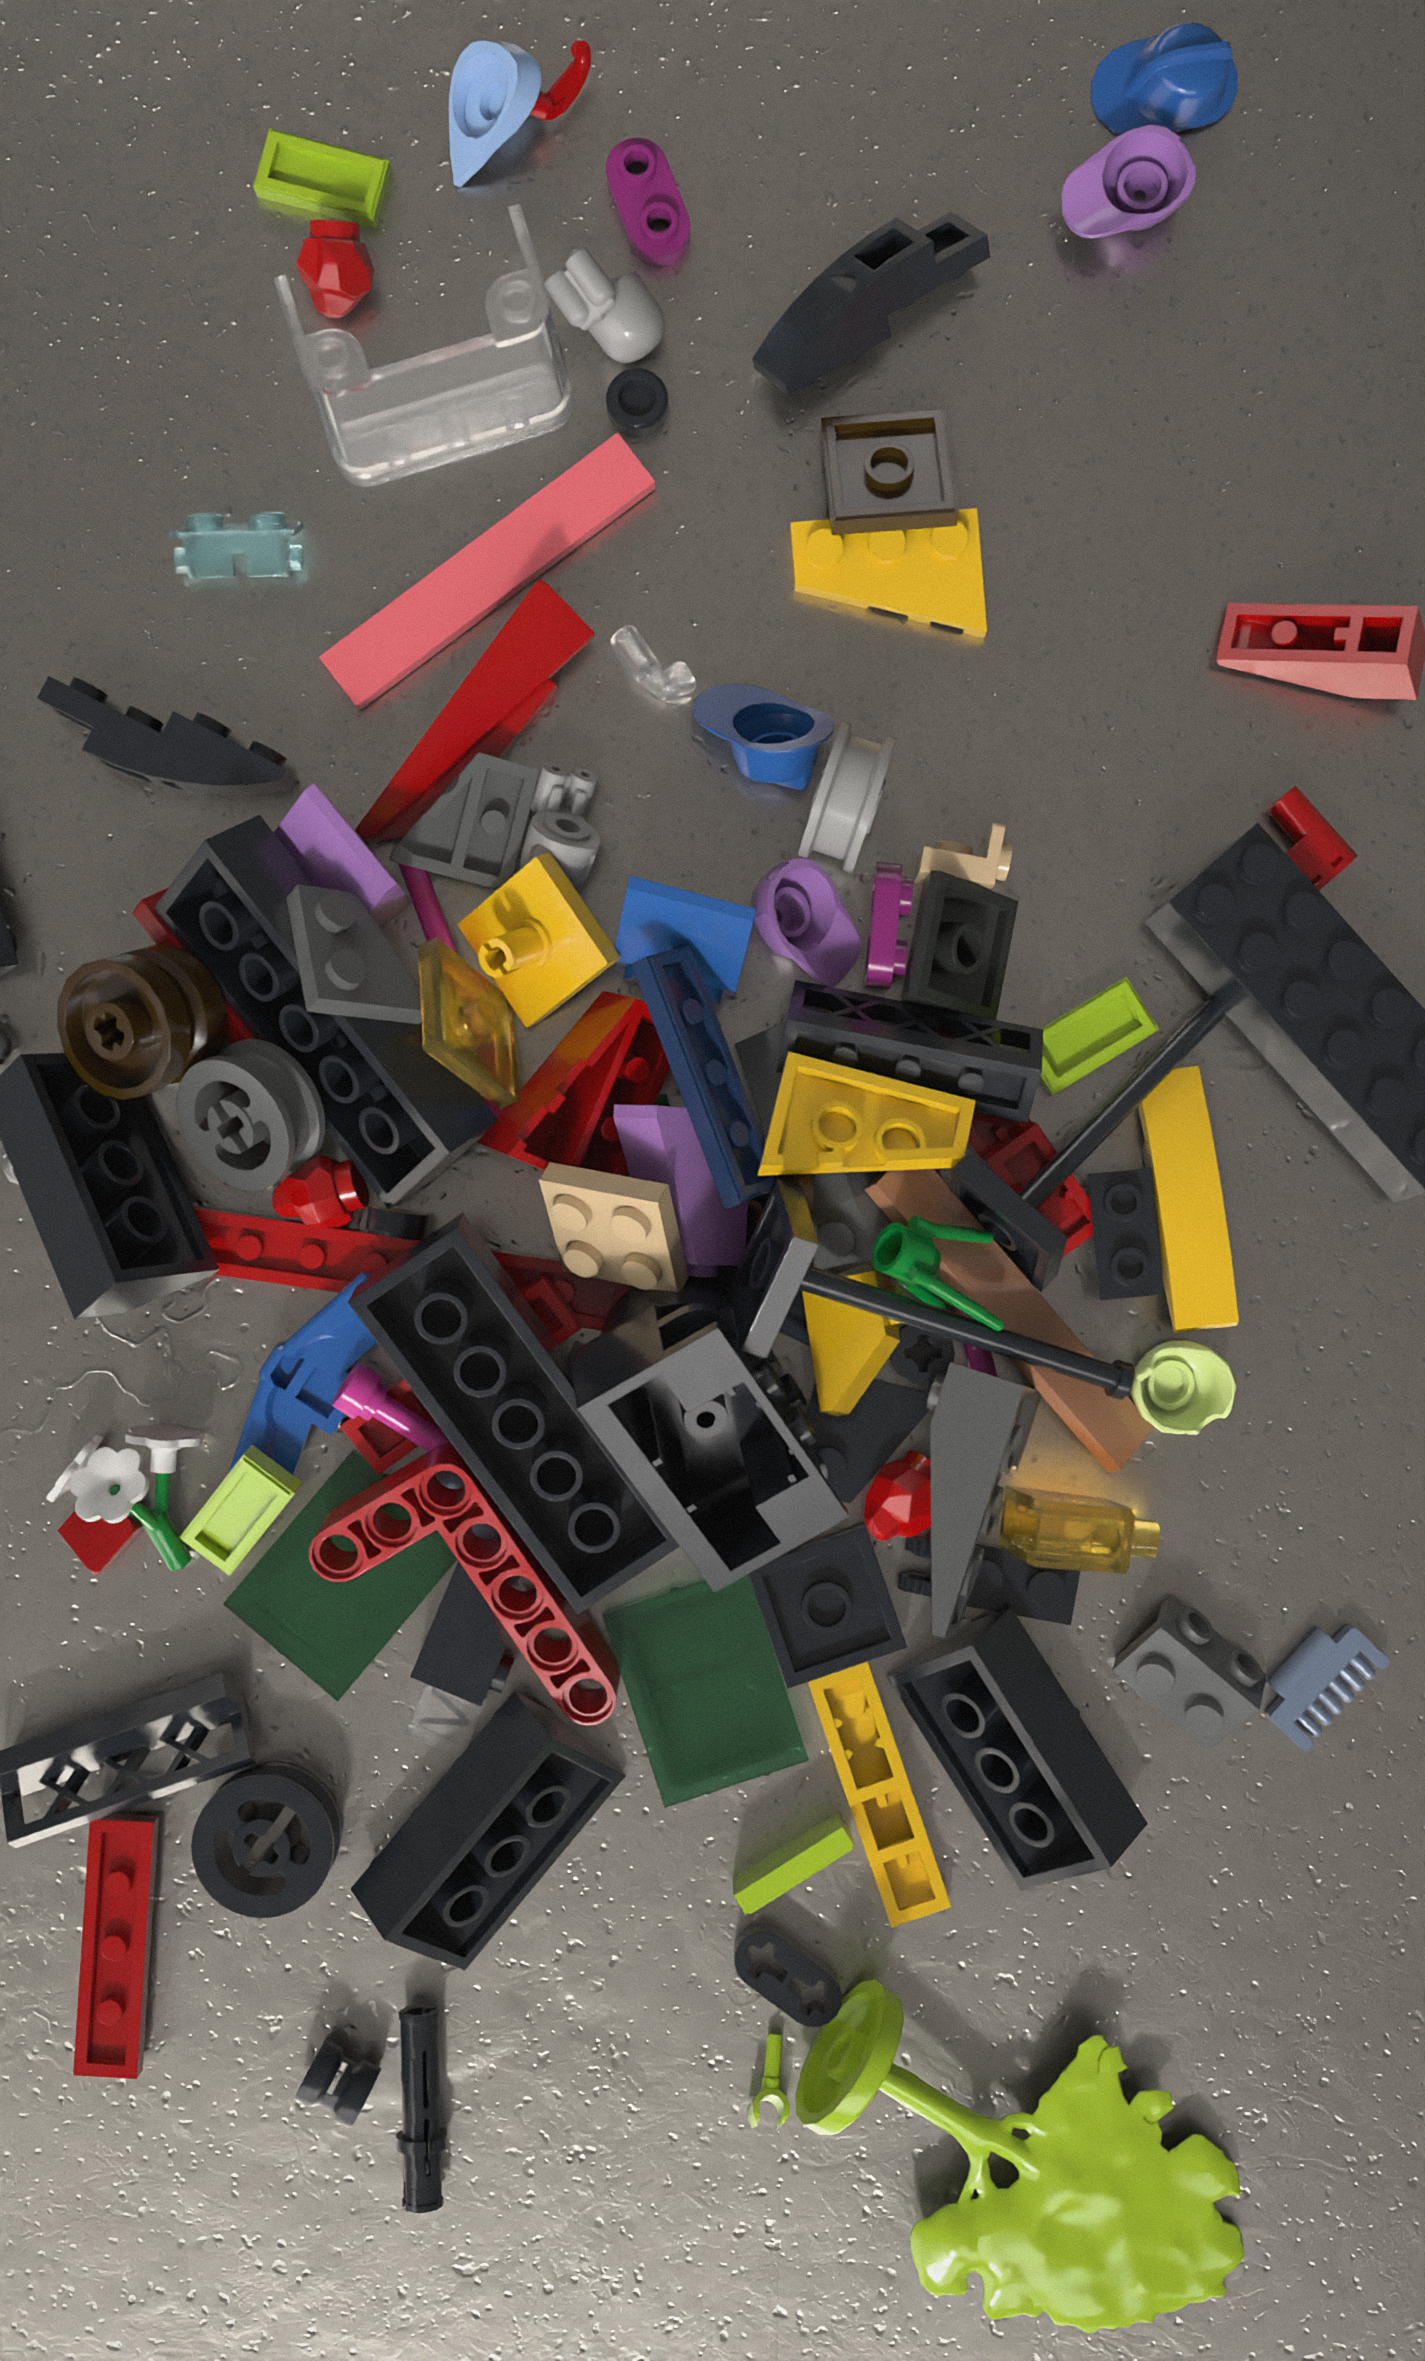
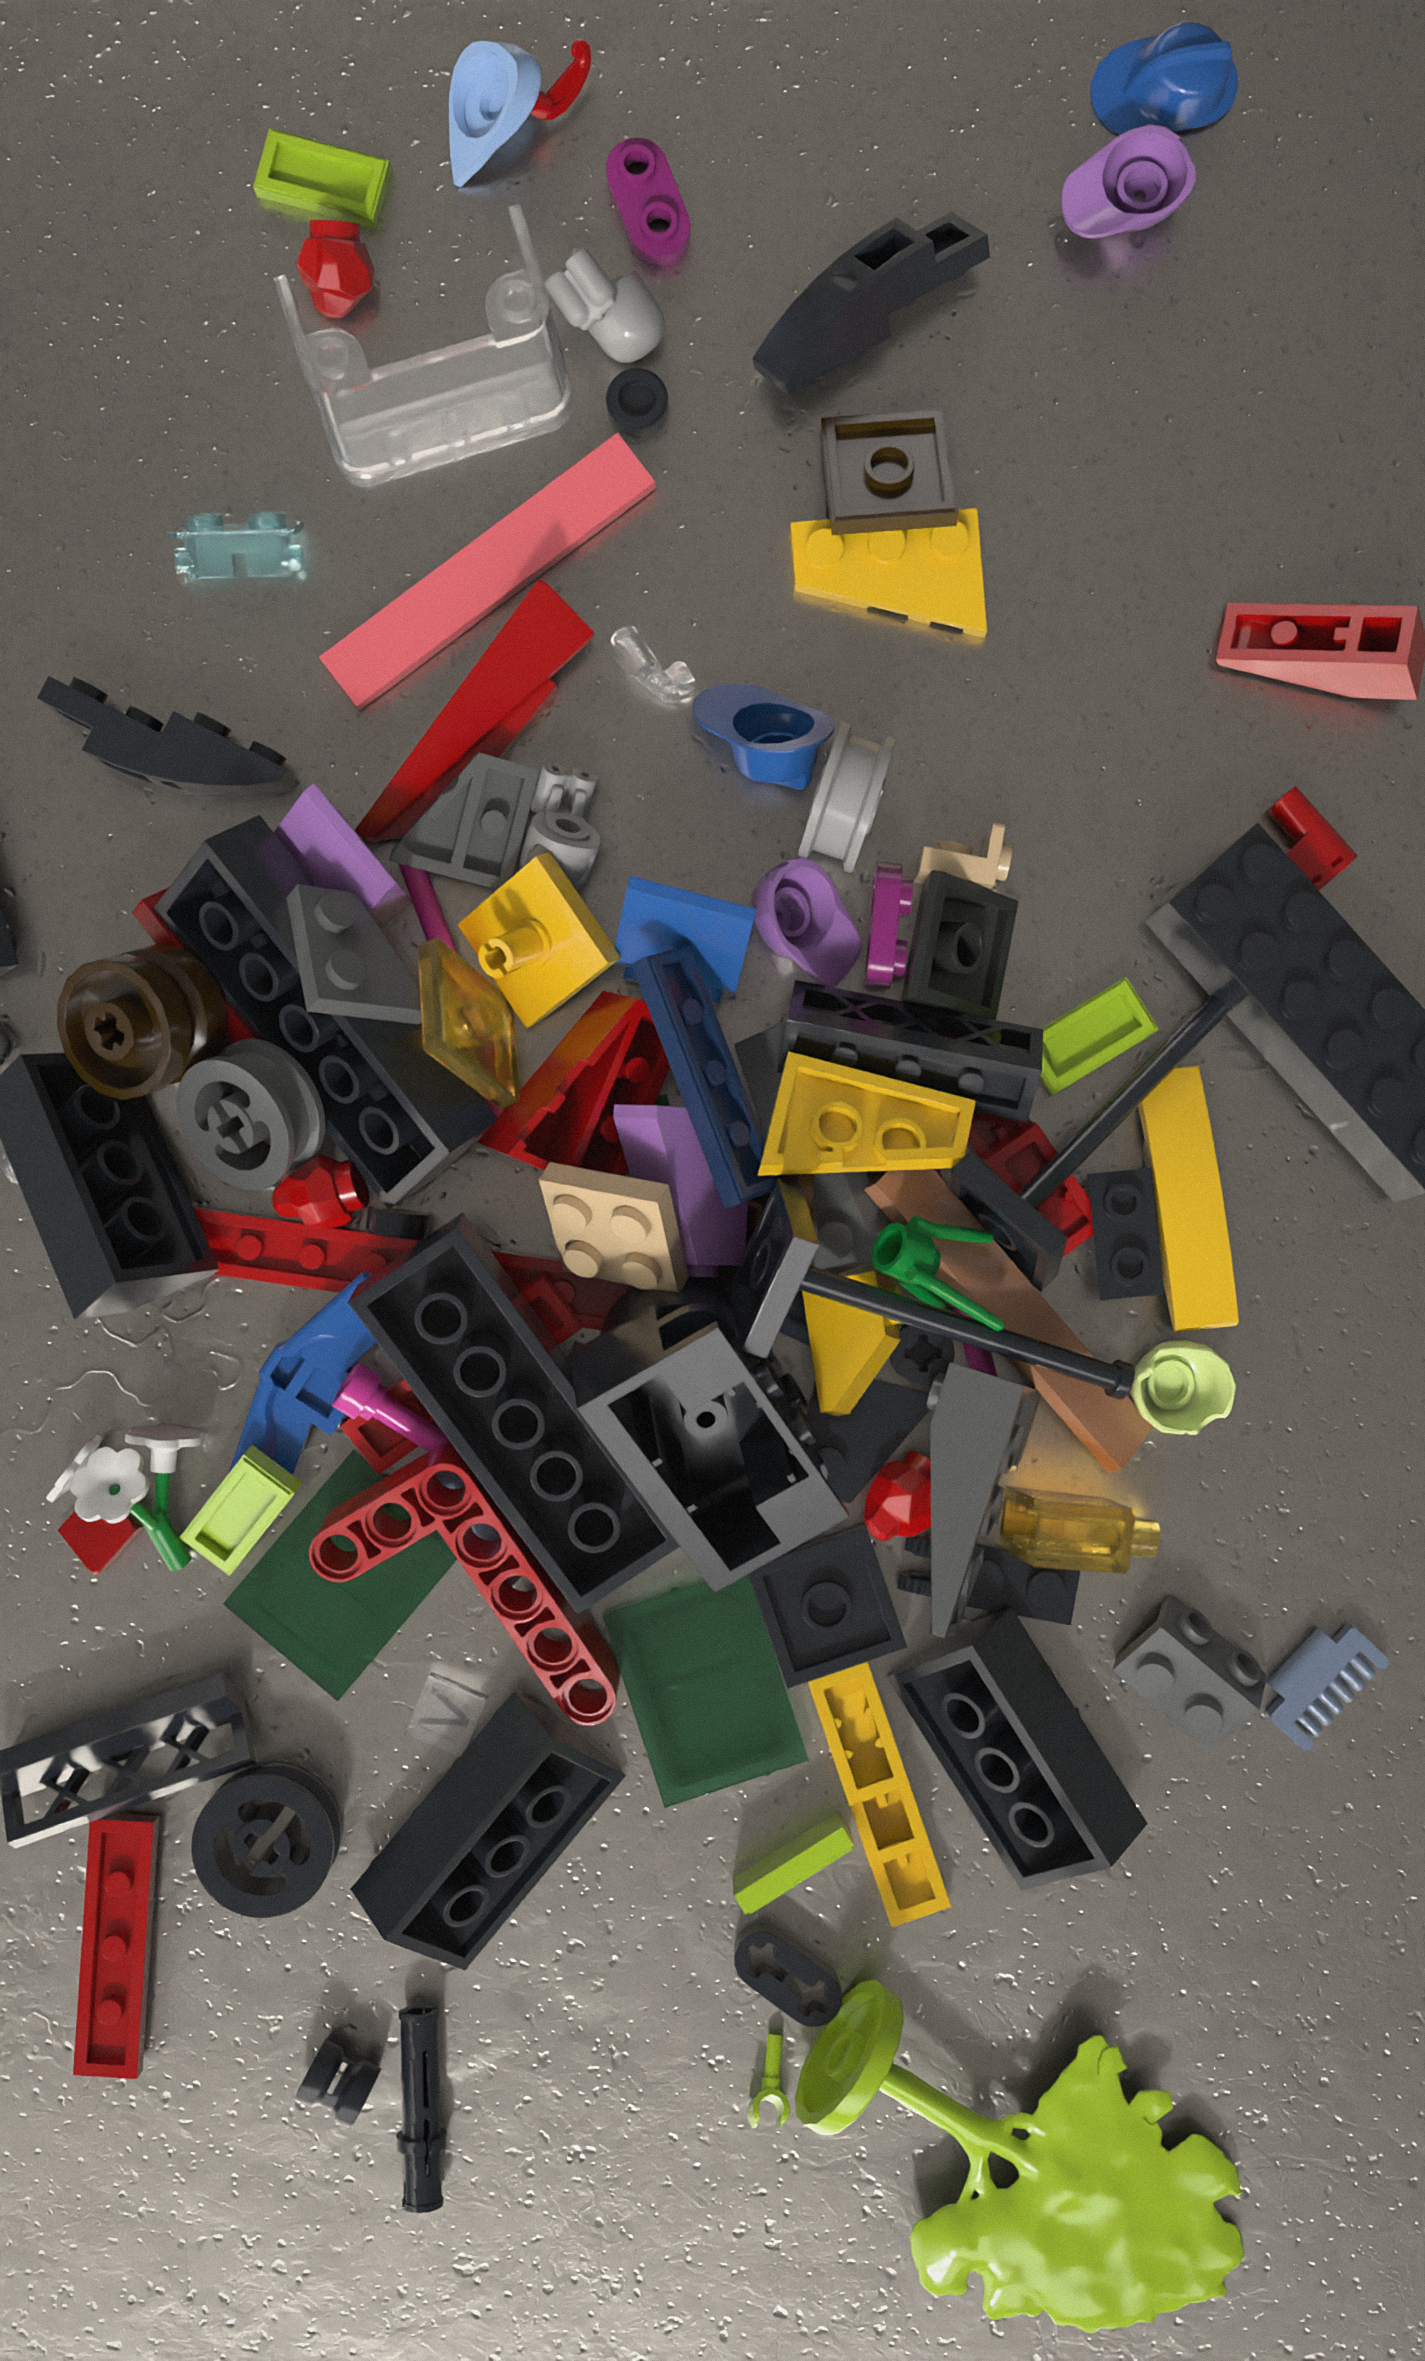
black slope [410,1561,515,1707] -> none

